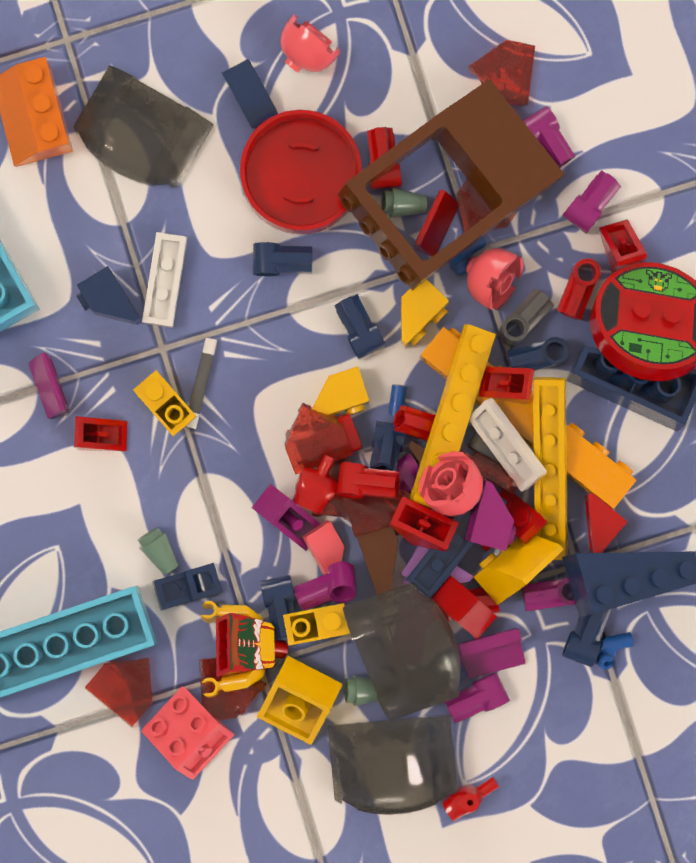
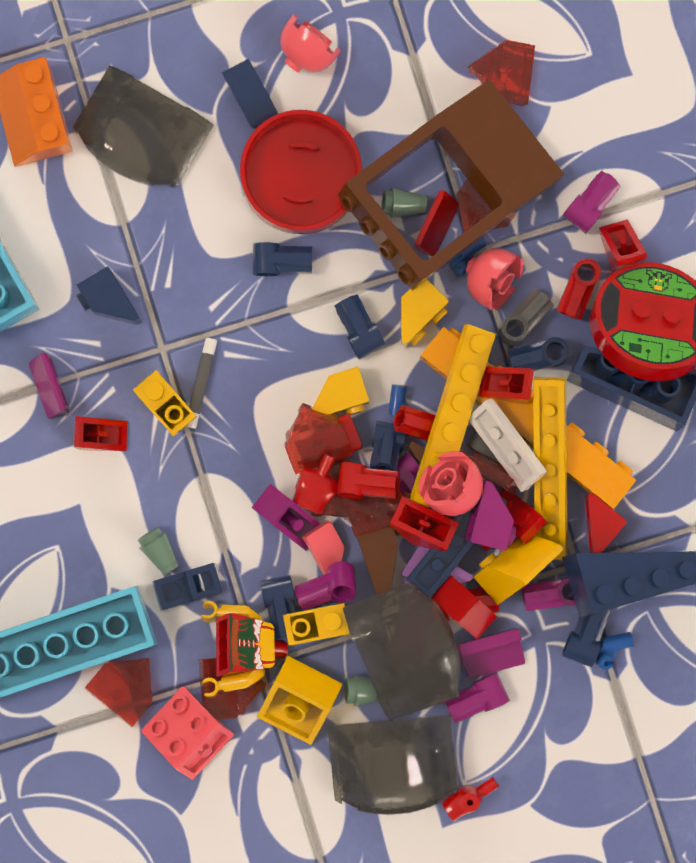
white plate [142,232,187,328] -> none
red piece [367,127,402,190] -> none
magenta piece [522,106,575,168] -> none

